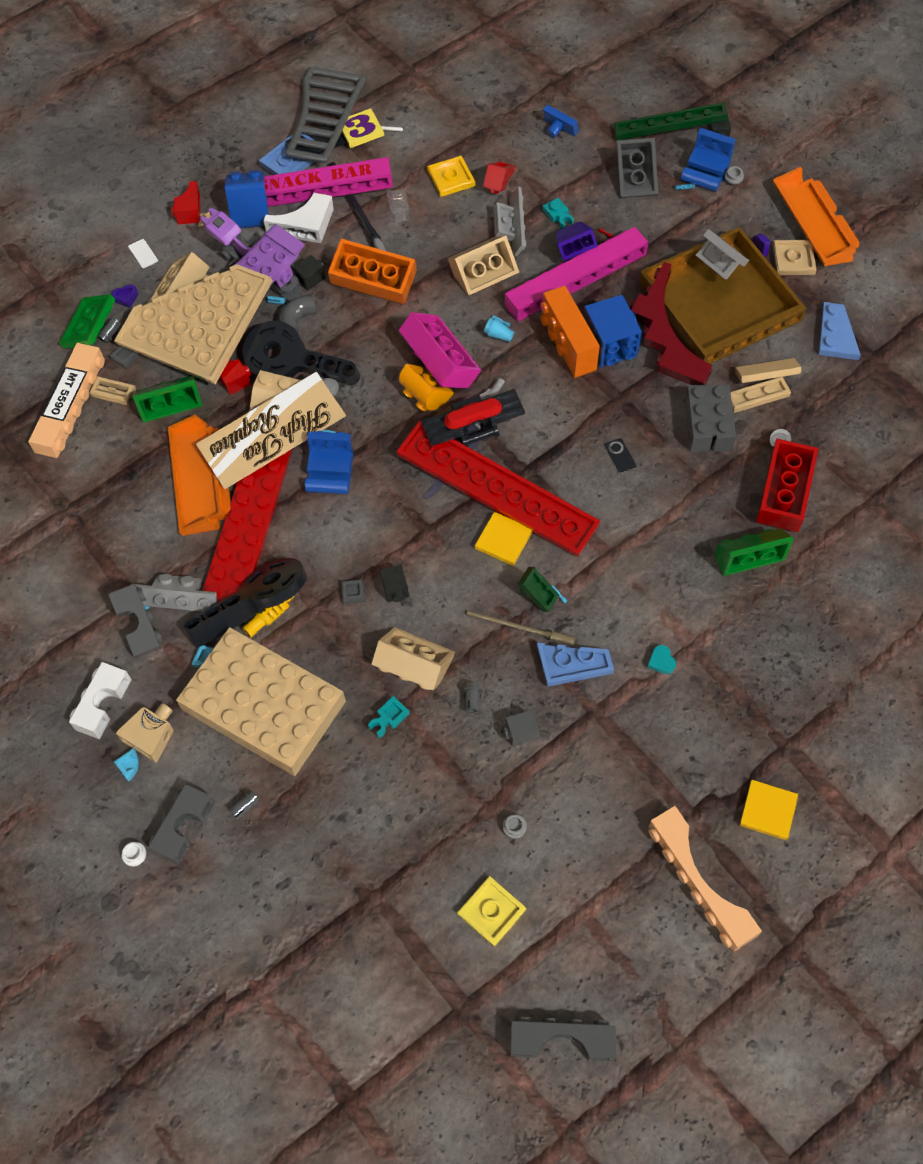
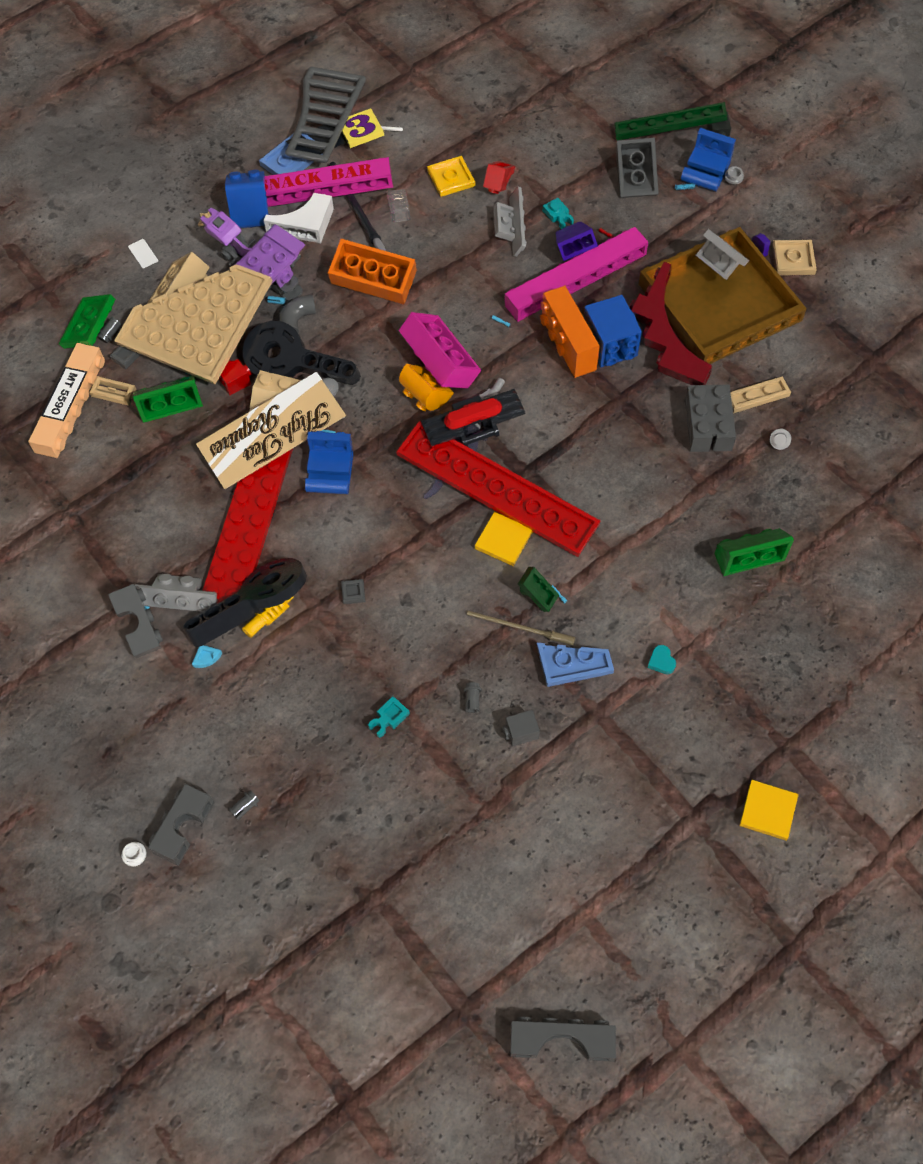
white arch [69,662,132,739] -> none
dark purple tile [112,284,138,308] -> none
medium azure tile [114,748,139,782] -> none
tan torso [116,703,173,763] -> none
orange slope [168,415,231,536] -> none
red arch [171,181,201,225] -> none
tan brick [176,627,346,777] -> none
pearl dark grey brick [293,255,325,291] -> none
tan slope [372,627,455,690] -> none
pearl dark grey brick [380,565,409,602] -> none
tan slope [447,235,519,296] -> none
light yellow tile [457,876,527,947] -> none
medium azure cone [484,318,515,343] -> none
light grey plate [503,814,527,839] -> none
blue tile [543,105,579,138] -> none
black sticker [604,438,637,473] -> none
light nougat arch [648,806,762,952] -> none
tan tile [735,358,801,383] -> none
red brick [756,438,819,532] -> none
orange slope [773,167,859,266] -> none
medium blue wing [818,302,861,360] -> none

